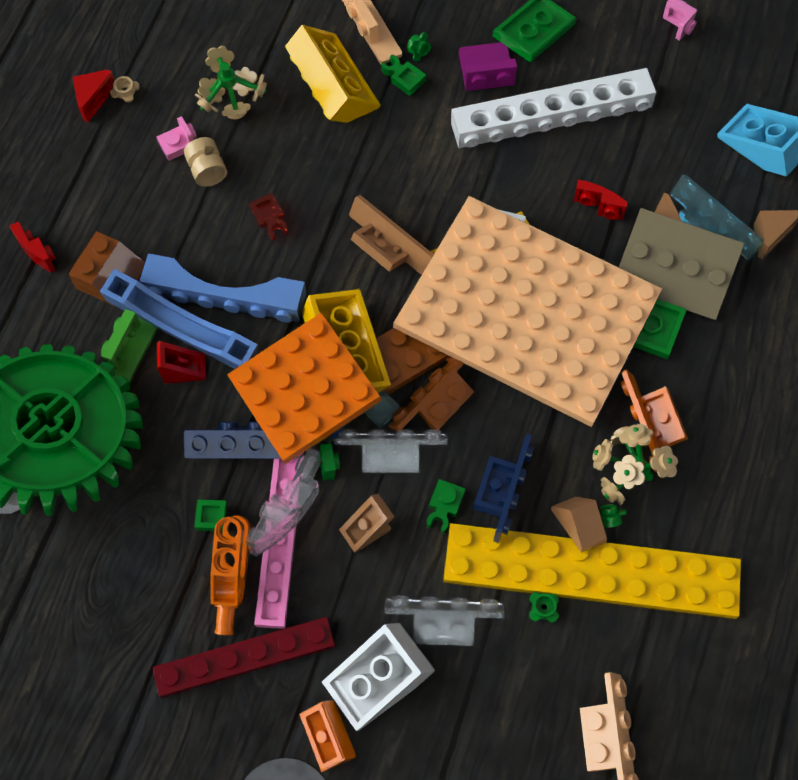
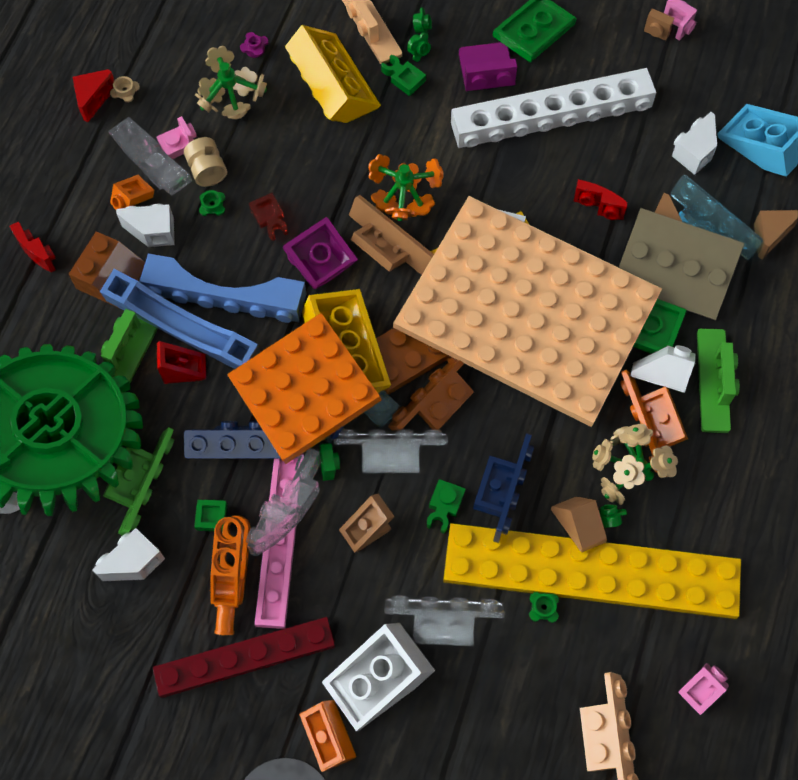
none -> white slope [93,528,165,581]
none -> bright green bracket [103,427,174,535]
none -> clear slope [109,117,192,196]
none -> orange bracket [110,175,154,210]
none -> white slope [116,204,175,247]
none -> green plate [199,190,225,216]
none -> magenta plate [240,32,269,58]
none -> magenta slope [283,217,358,290]
none -> orange plant [369,154,444,221]
none -> green plate [413,7,432,34]
none -> white slope [630,345,695,393]
none -> medium nougat plate [644,9,675,41]
none -> white slope [672,112,717,175]
none -> bright pink bracket [678,663,729,715]
none -> bright green bracket [697,329,740,433]

